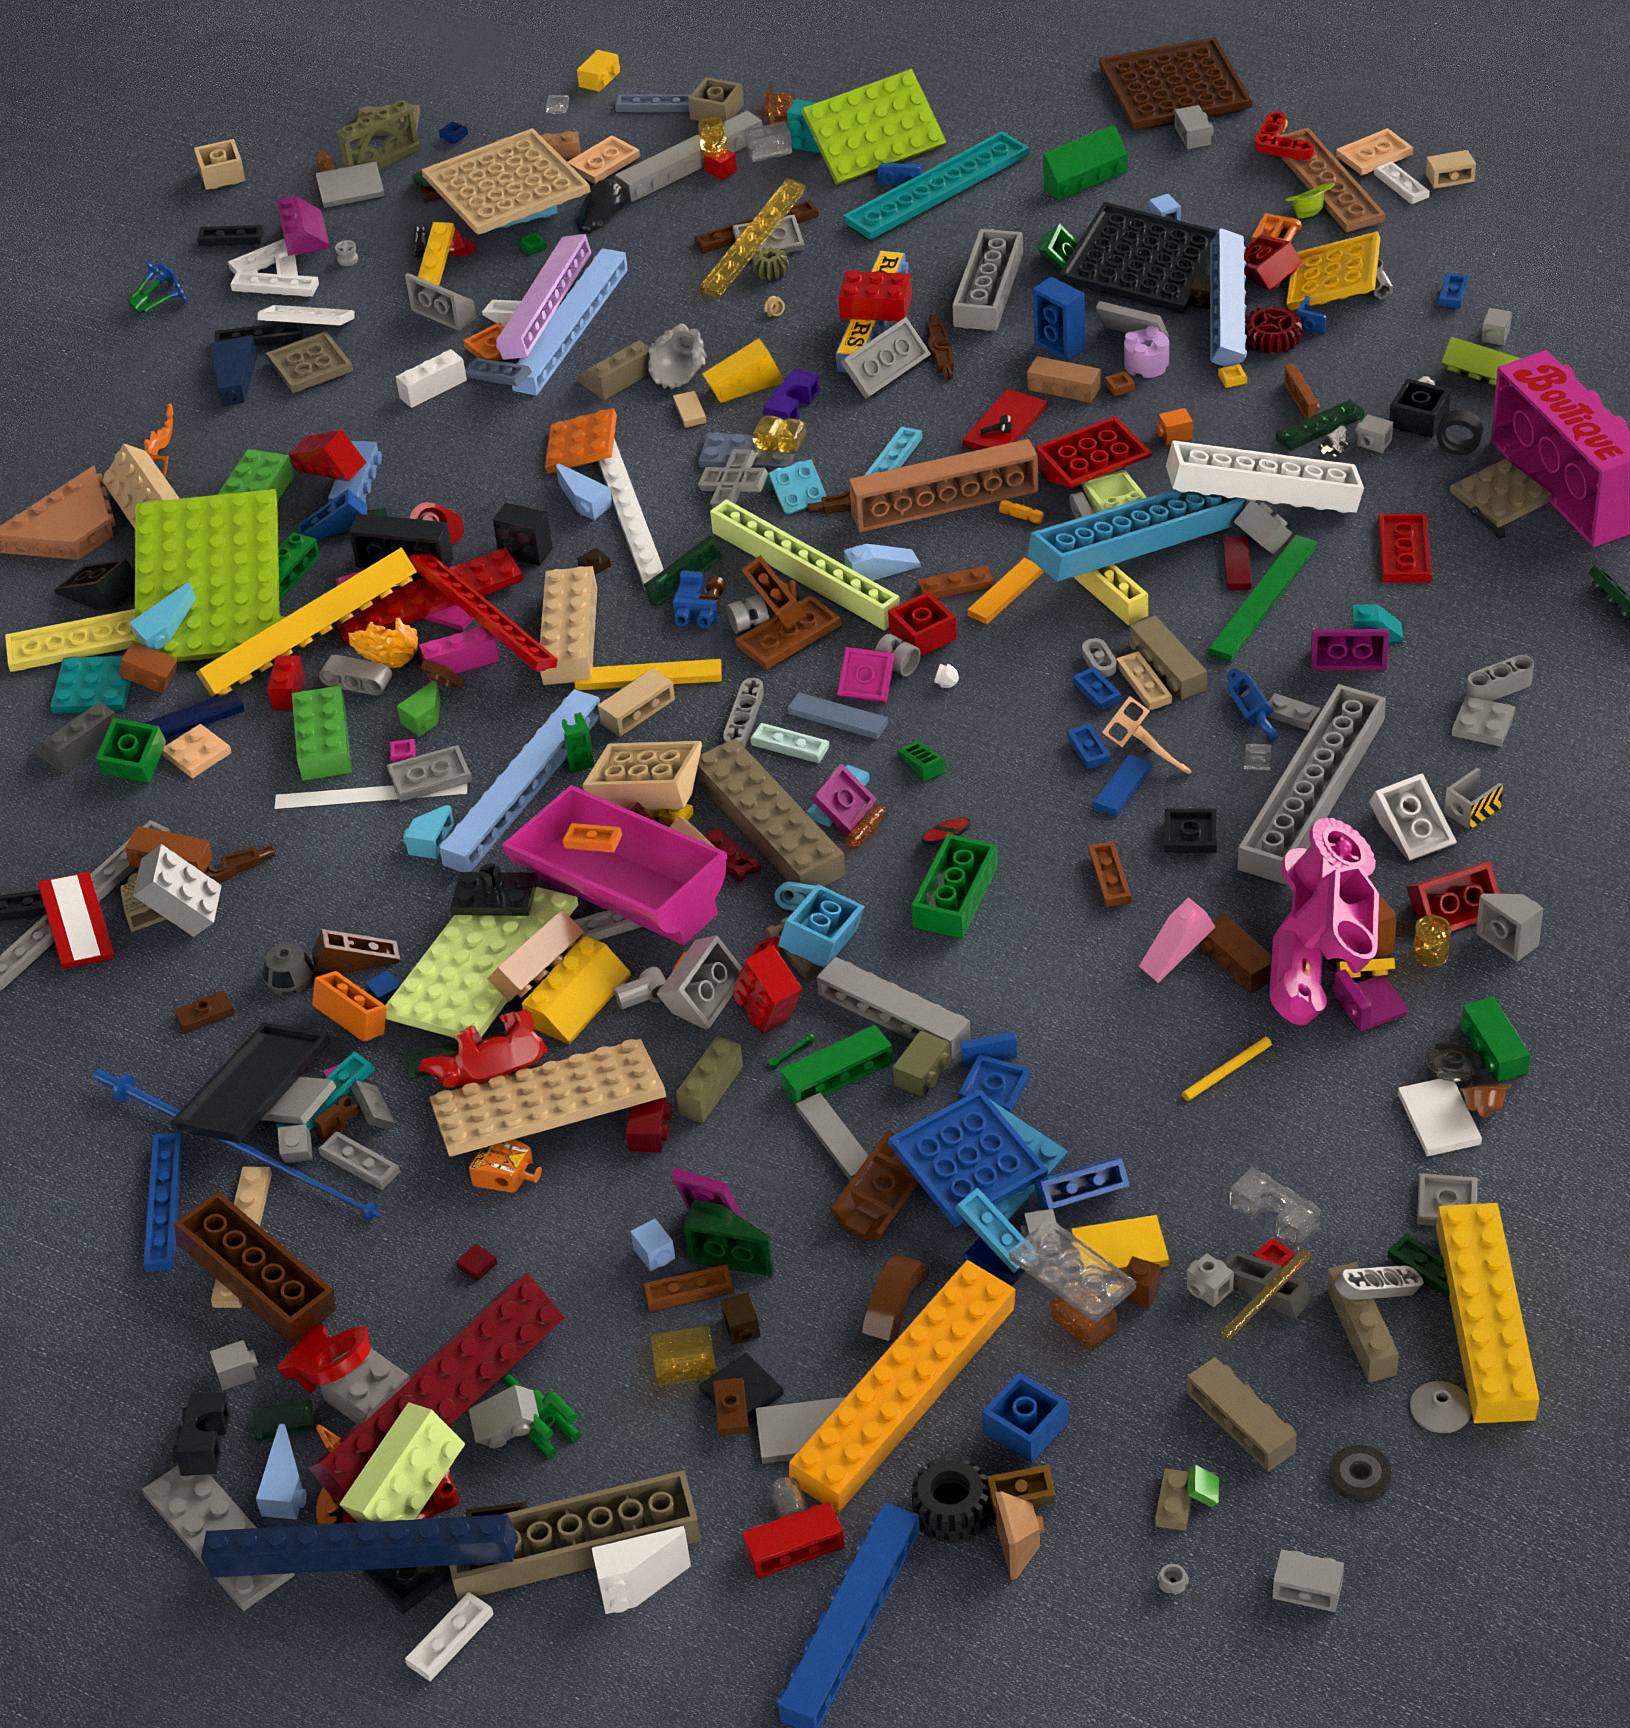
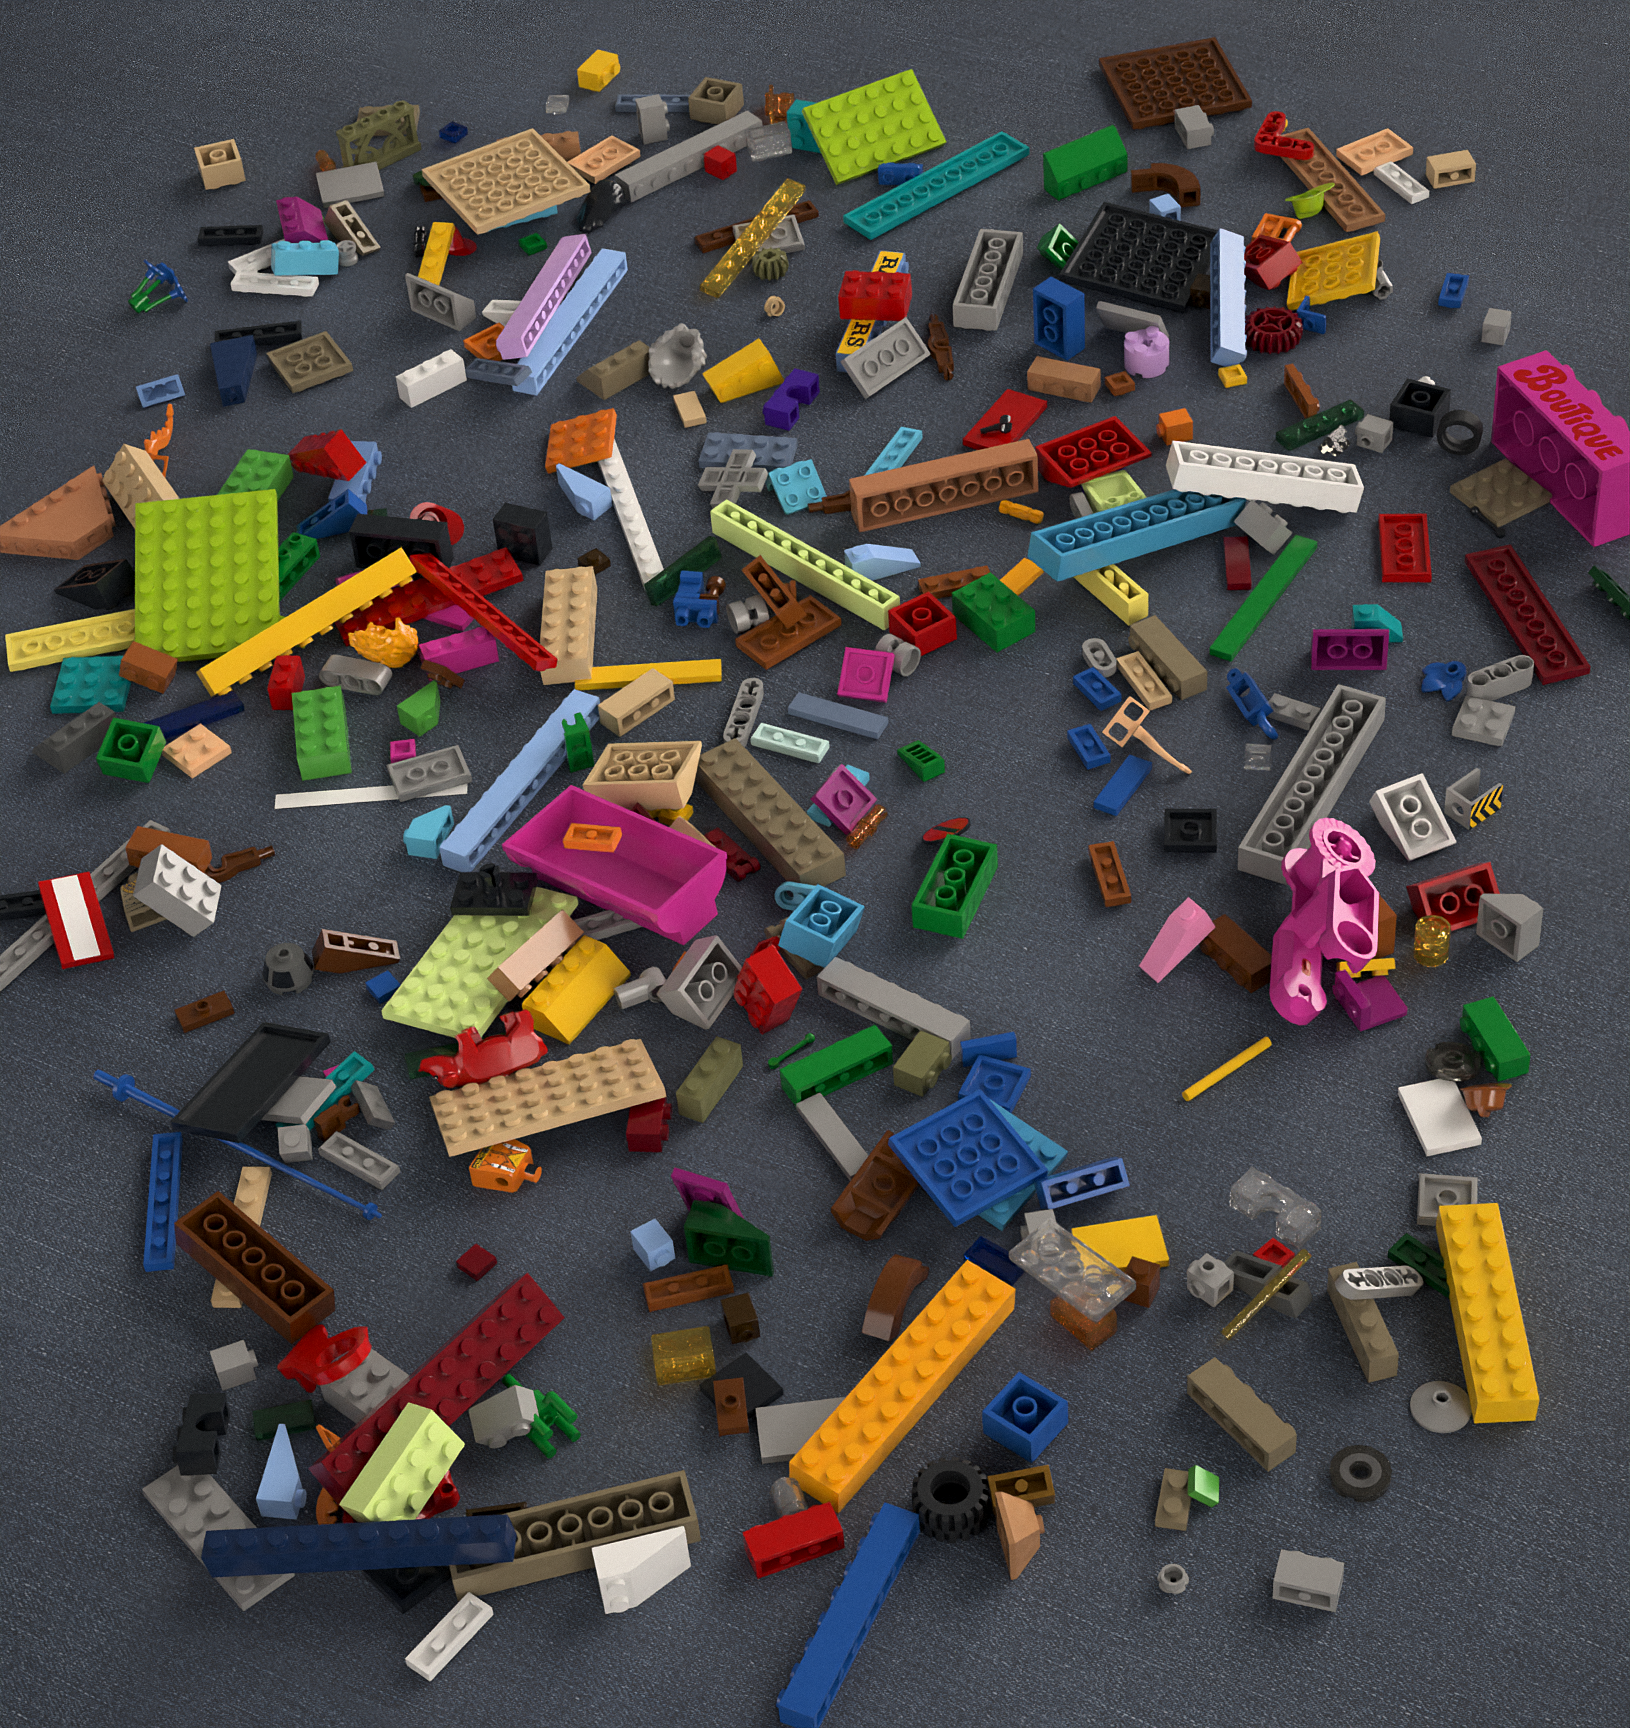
medium azure slope [129,582,196,650] -> none
white tile [258,305,354,325] -> none
orange brick [312,971,387,1042] -> none
clear yellow wheel [698,117,727,157] -> none
clear yellow brick [753,416,806,454] -> none
white plate [934,664,959,688] -> none
dark azure plate [955,1187,1037,1273] -> none
lime slope [1441,337,1522,386] -> none
none -> medium blue slope [136,374,185,408]
none -> medium azure brick [271,240,339,276]
none -> dark tan slope [324,200,381,256]
none -> light grey brick [635,94,670,145]
none -> green brick [952,572,1035,653]
none -> reddish brown arch [1131,163,1201,207]
none -> blue plate [1421,661,1467,701]
none -> dark red plate [1465,544,1591,685]

